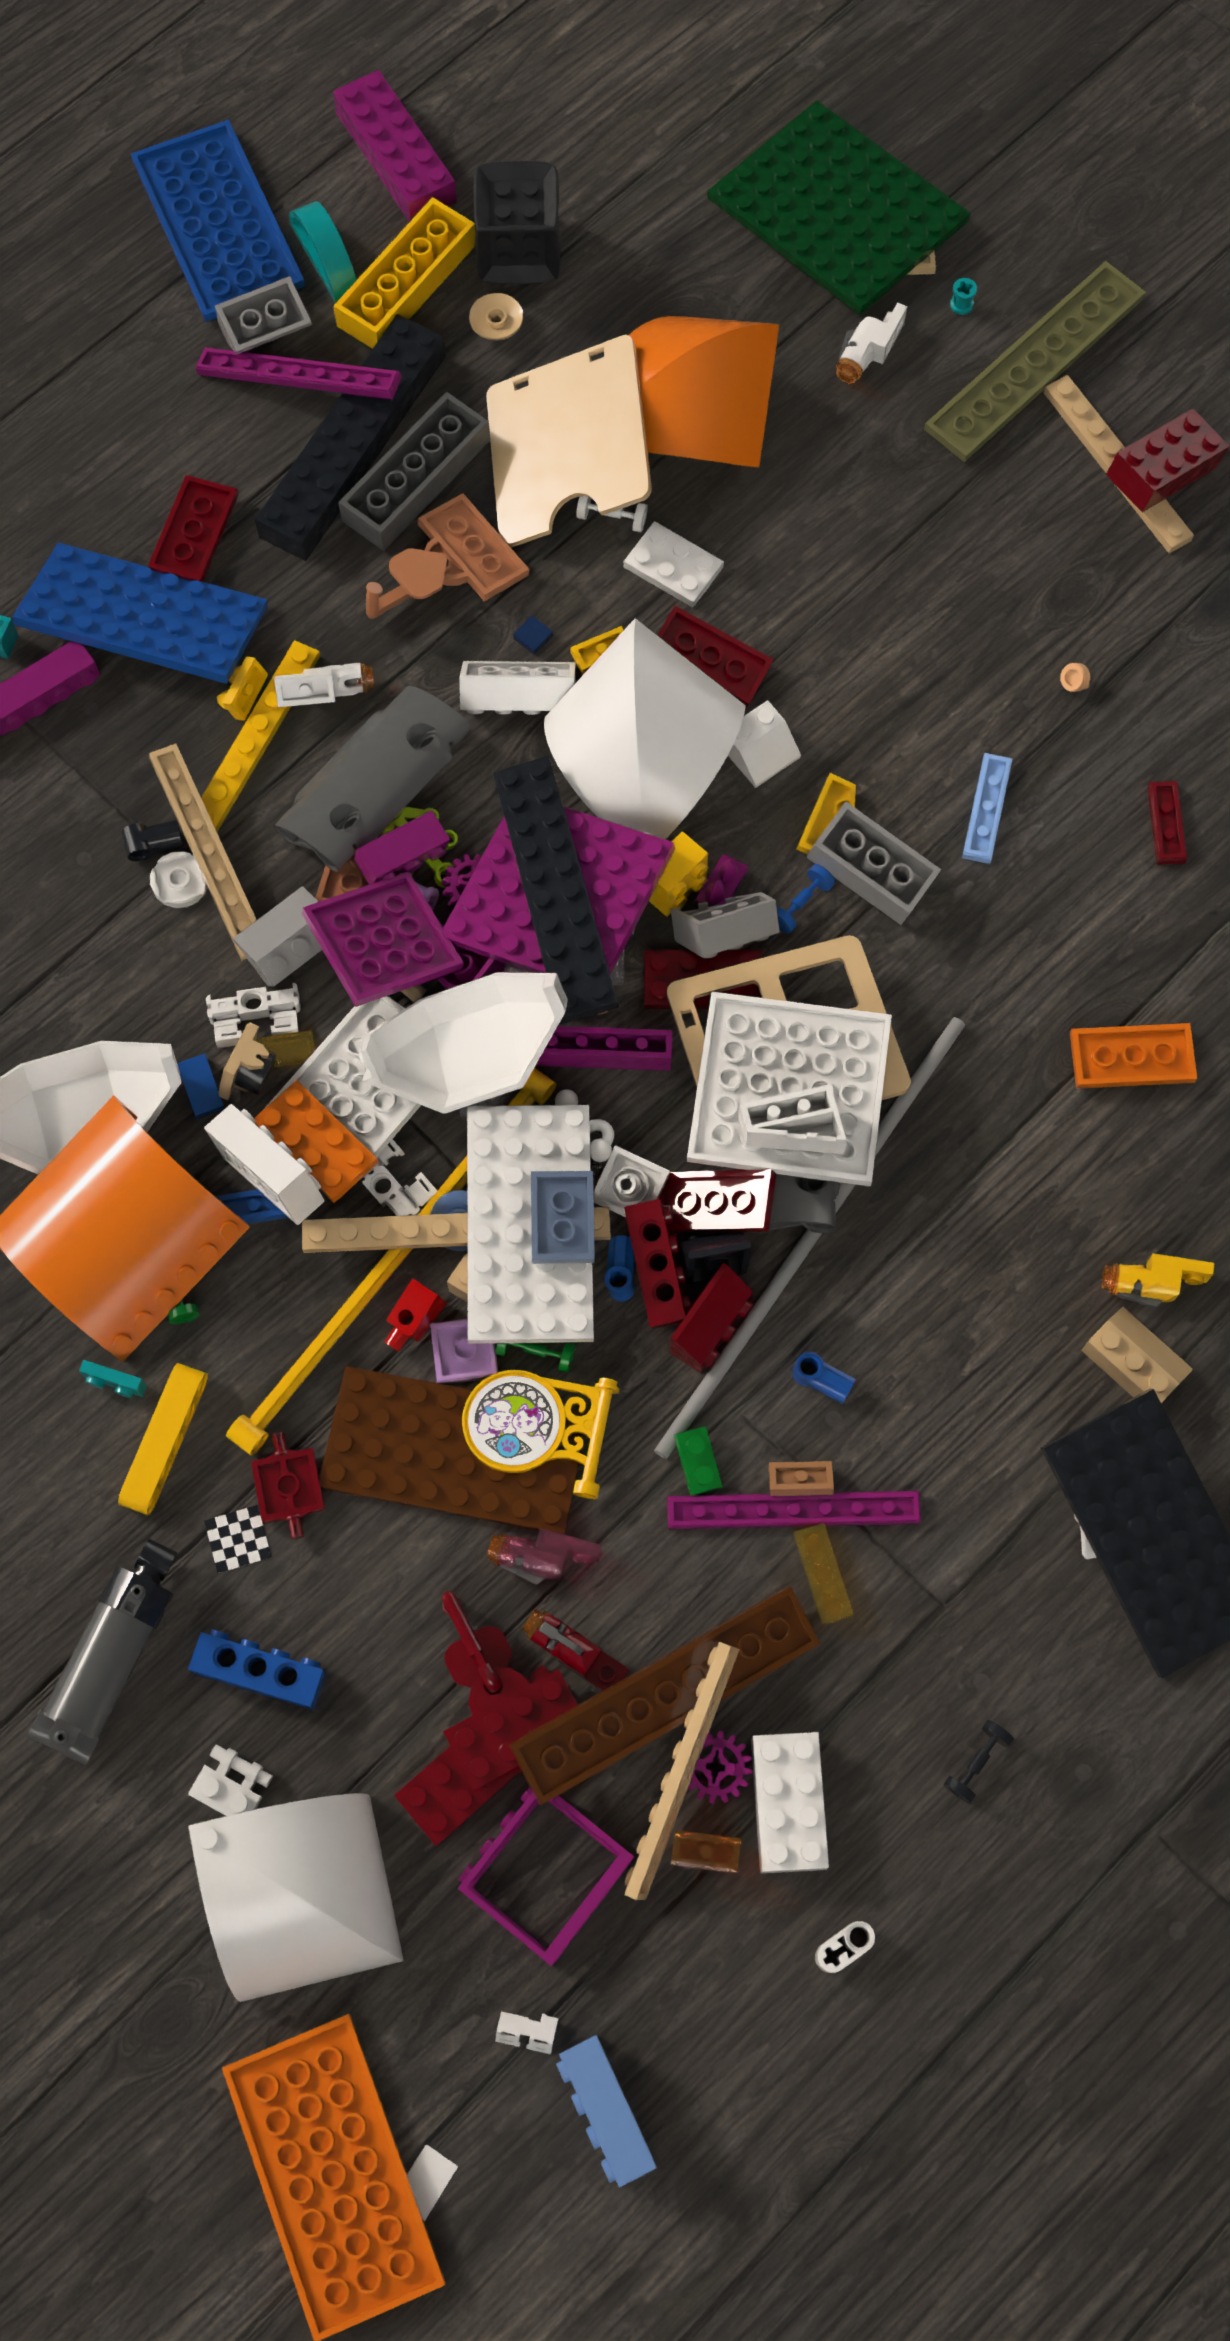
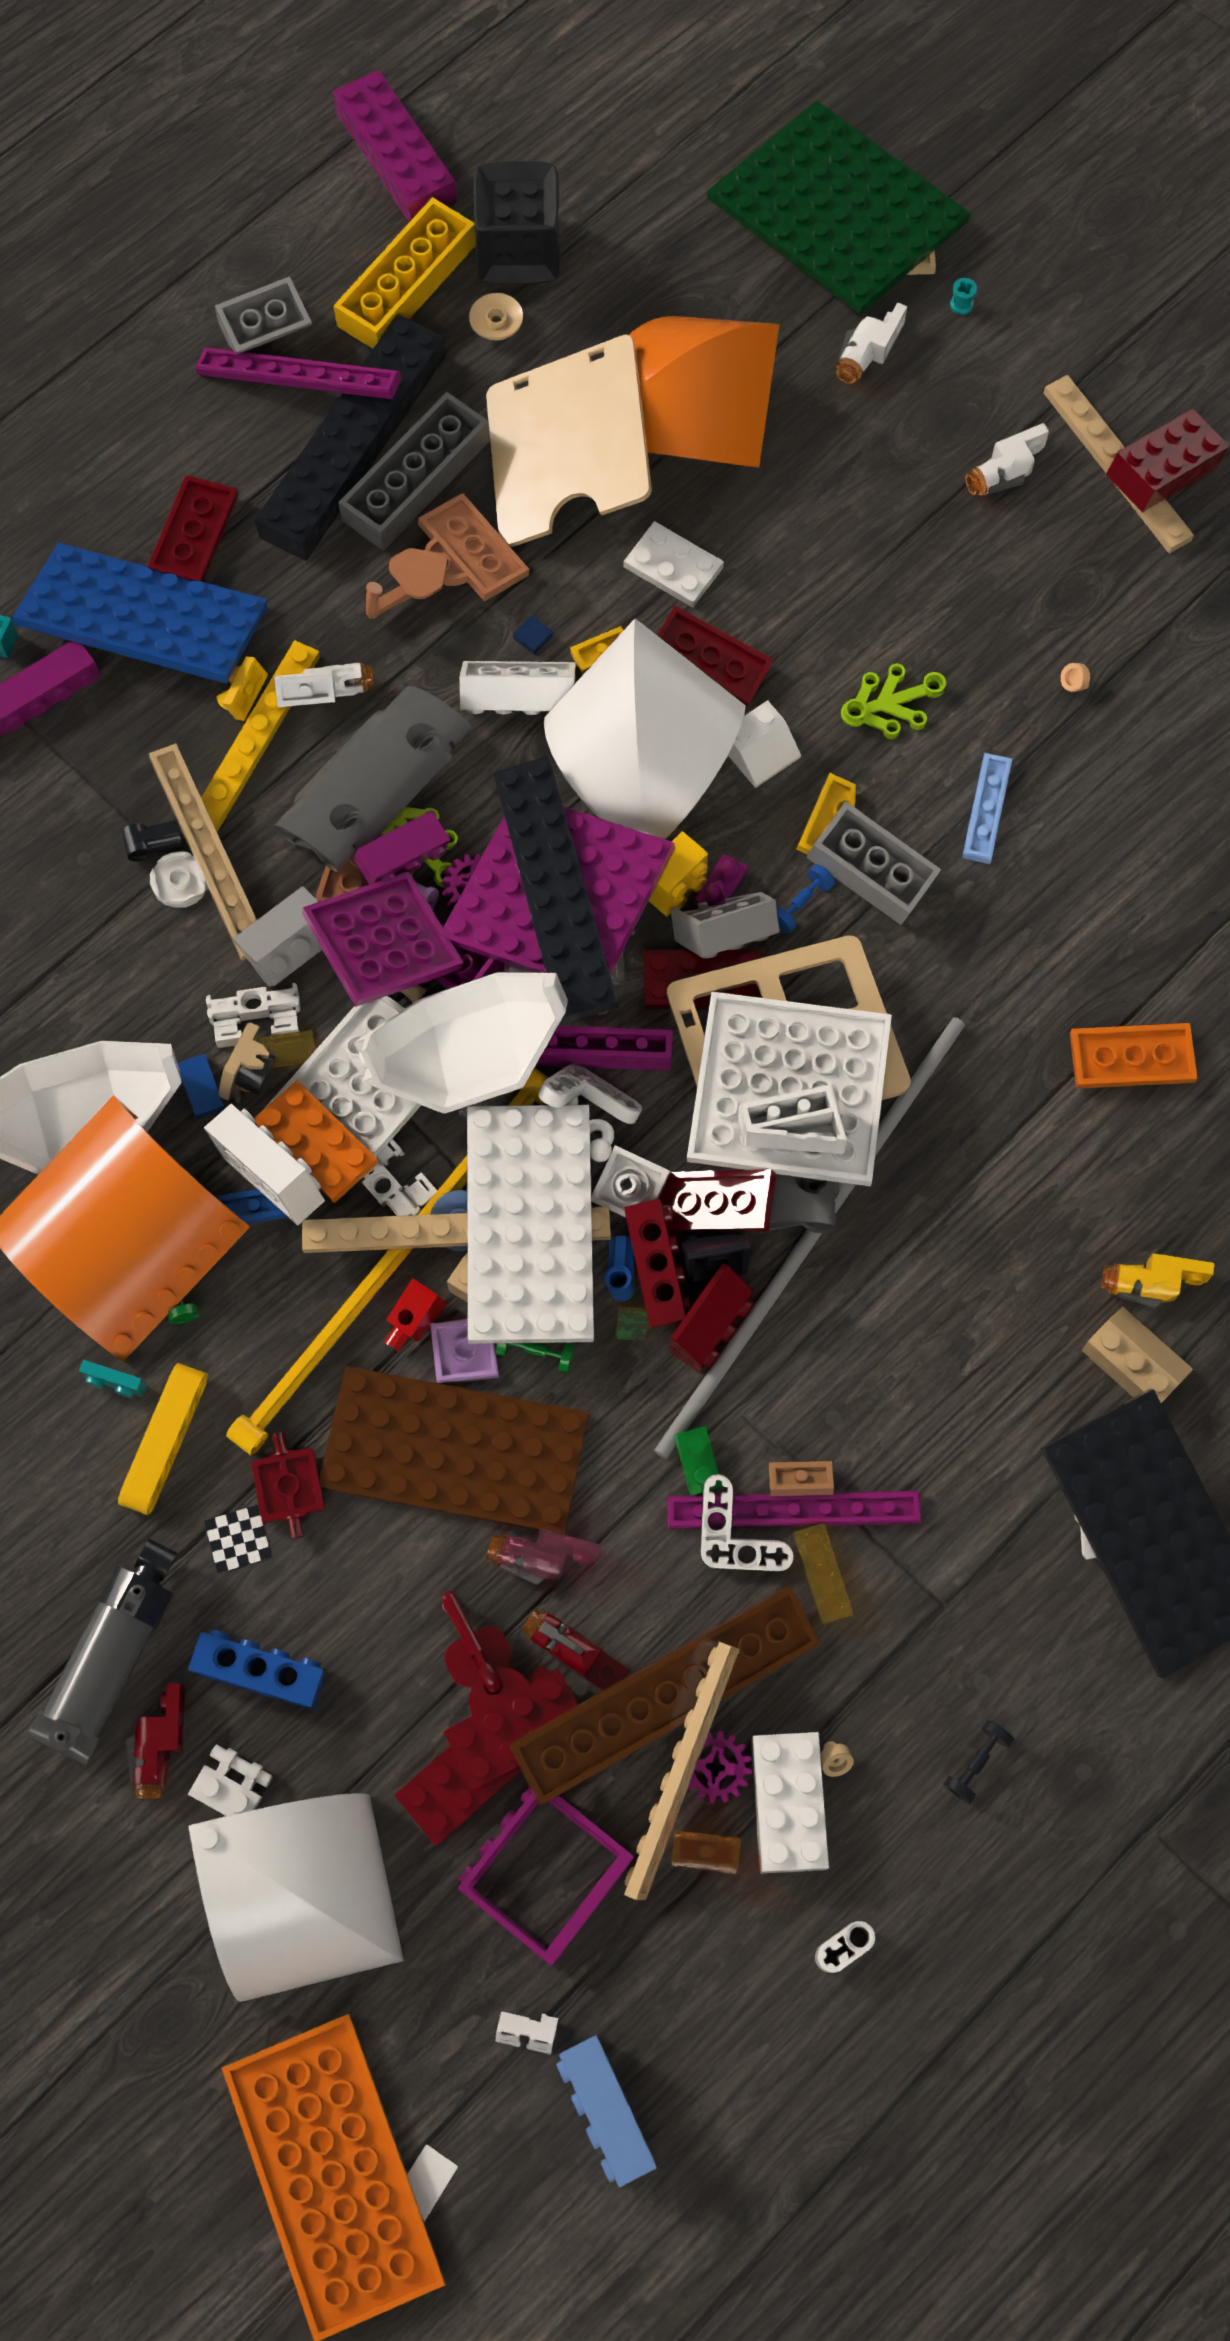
blue plate [131,120,305,322] -> none
teal window [289,201,356,303] -> none
piece [462,1370,619,1499] -> none
sand blue plate [531,1171,595,1264] -> none
white wheel [576,497,648,532] -> none
blue piece [792,1352,856,1404] -> none
olive plate [924,261,1146,463] -> none
dark red tile [1147,781,1187,865] -> none
none -> dark red plate [126,1684,185,1800]
none -> white beam [538,1064,642,1124]
none -> tile [616,1306,648,1341]
none -> white beam [701,1474,794,1571]
none -> tan tile [820,1741,854,1777]
none -> lime plant [841,663,946,739]
none -> white plate [965,423,1049,495]

